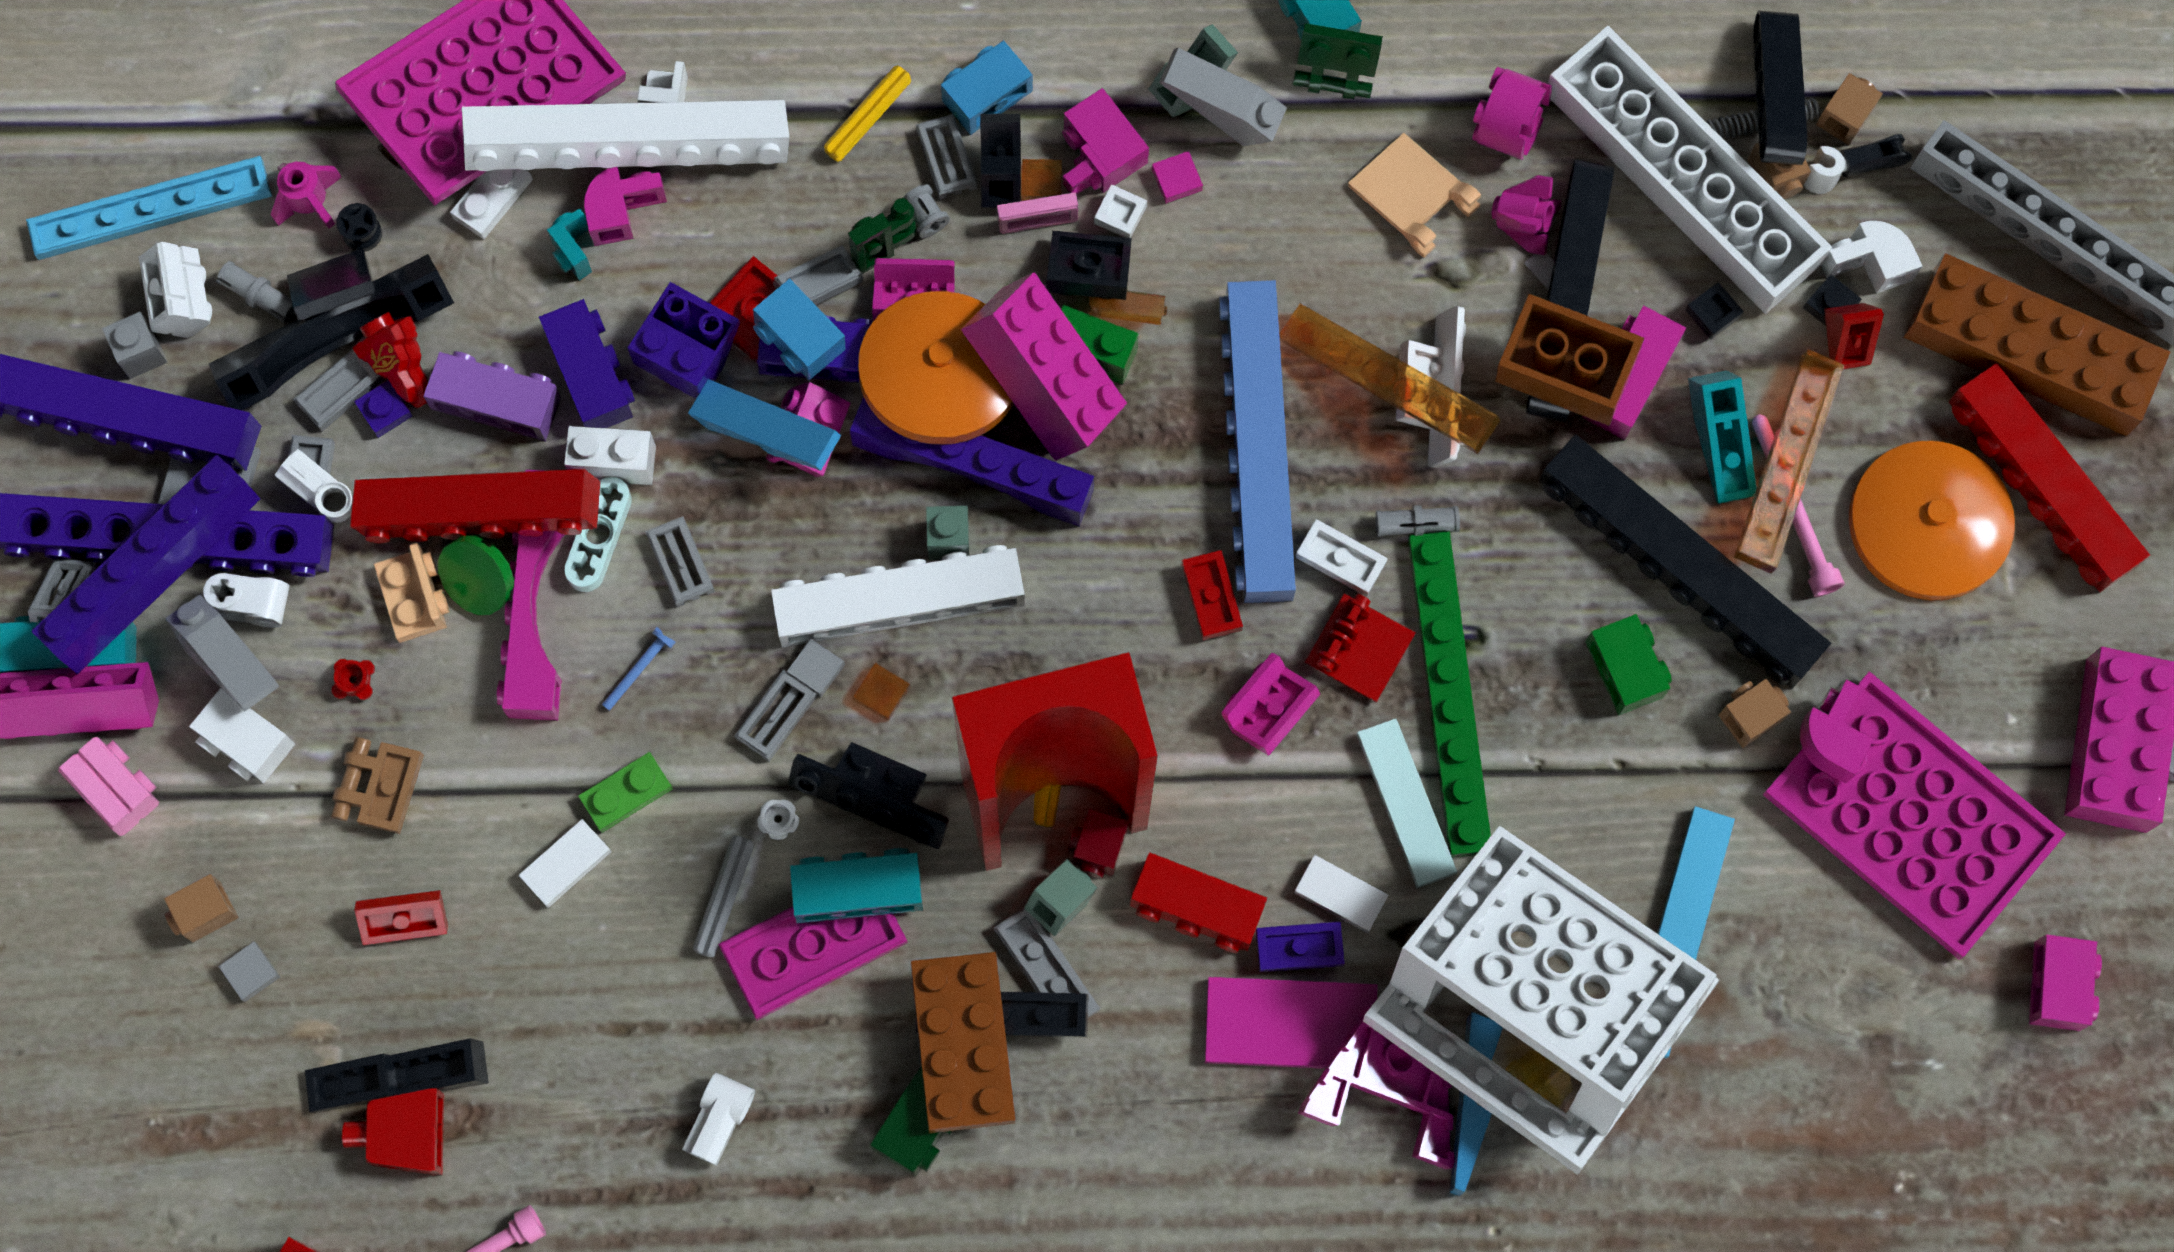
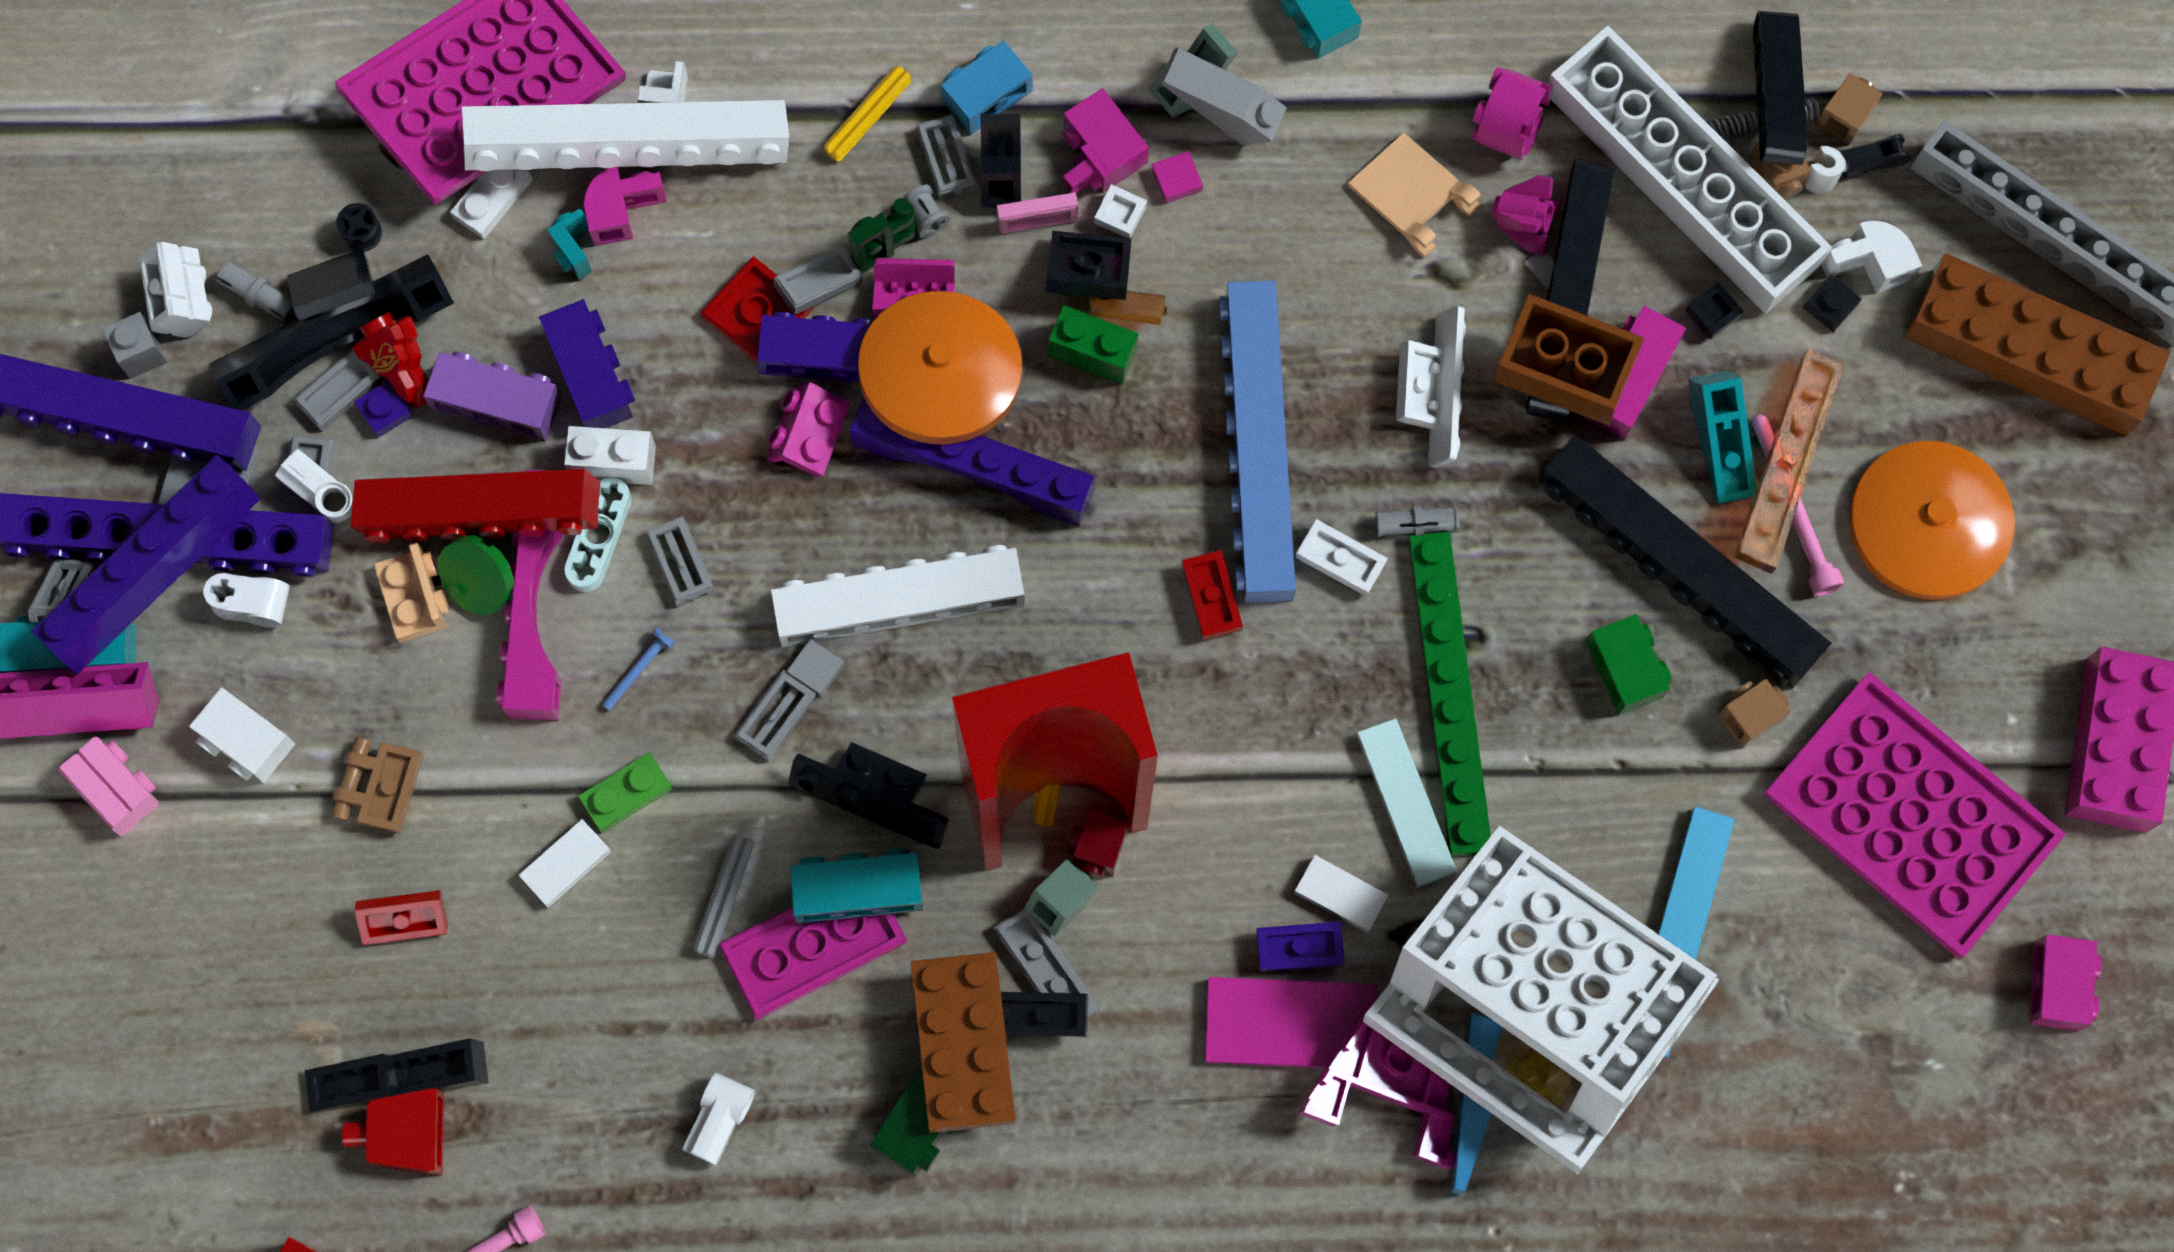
medium azure tile [26,156,272,260] -> none
medium nougat brick [164,874,239,942] -> none
light grey slope [165,595,279,712] -> none
light grey tile [218,941,280,1002] -> none
dark pink brick [270,161,342,229] -> none
red plate [331,659,375,700] -> none
dark purple slope [627,282,740,399] -> none
dark azure slope [688,379,841,471] -> none
dark azure brick [753,278,845,380] -> none
white plate [757,799,799,840] -> none
clear orange tile [853,663,911,721] -> none
sand green brick [926,506,970,560] -> none
dark pink brick [961,272,1127,461] -> none
clear orange tile [1021,159,1062,201] -> none
red brick [1130,852,1268,953] -> none
dark pink bracket [1222,653,1320,756] -> none
clear orange plate [1279,303,1501,454] -> none
dark green plate [1293,23,1383,100] -> none
red hinge [1304,593,1416,703] -> none
dark pink brick [1800,679,1874,784] -> none
red slope [1824,303,1884,371] -> none
red brick [1948,363,2150,593] -> none

